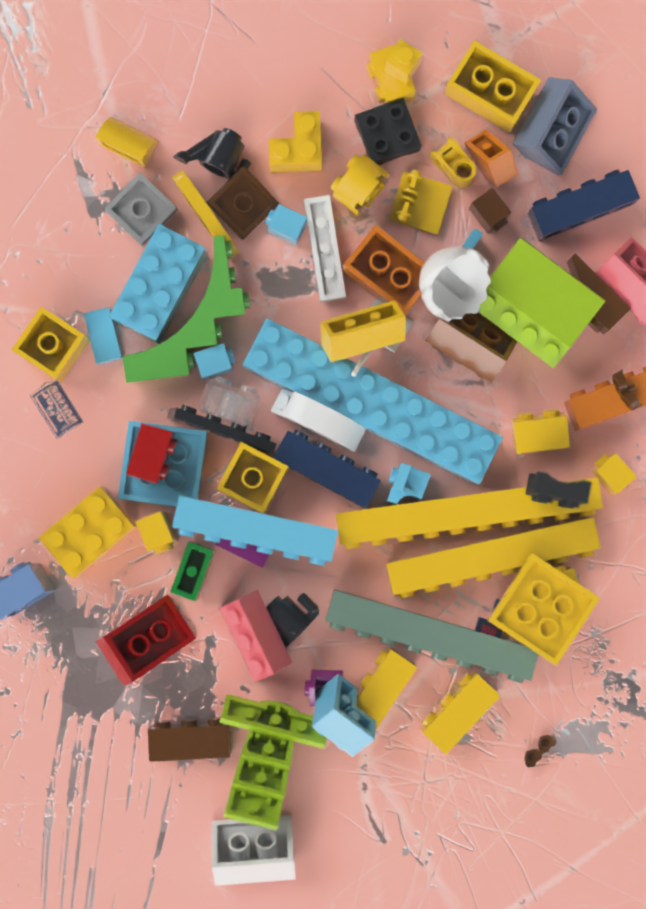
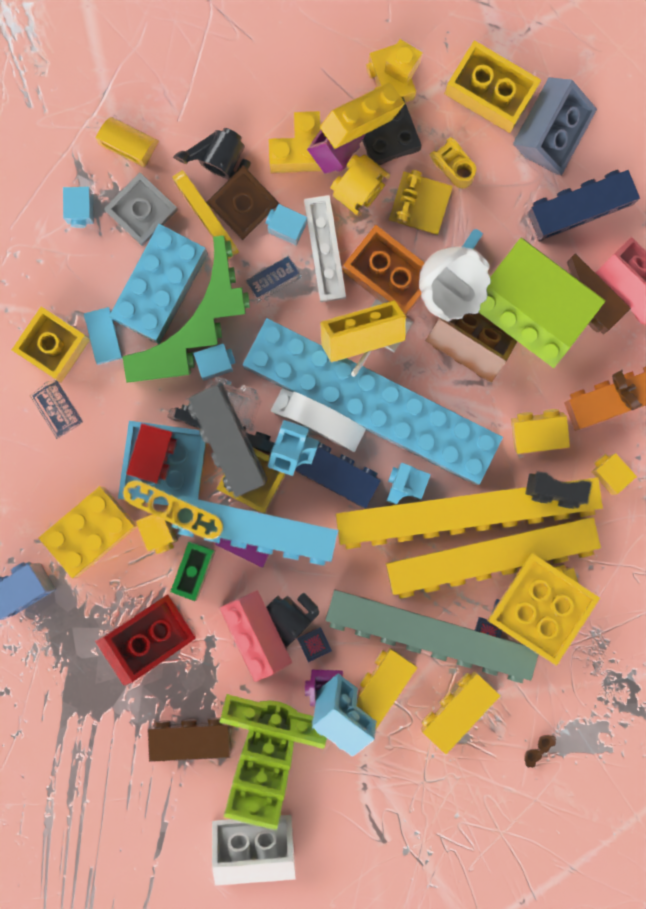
orange slope [464,130,519,188] -> none
reddish brown brick [469,187,511,233] -> none
none -> medium azure brick [63,187,94,228]
none -> yellow beam [123,481,223,539]
none -> dark grey brick [188,382,268,497]
none -> slope [244,255,302,303]
none -> medium azure brick [268,420,319,476]
none -> tile [297,627,332,663]
none -> magenta brick [307,130,365,174]
none -> yellow brick [320,82,405,149]

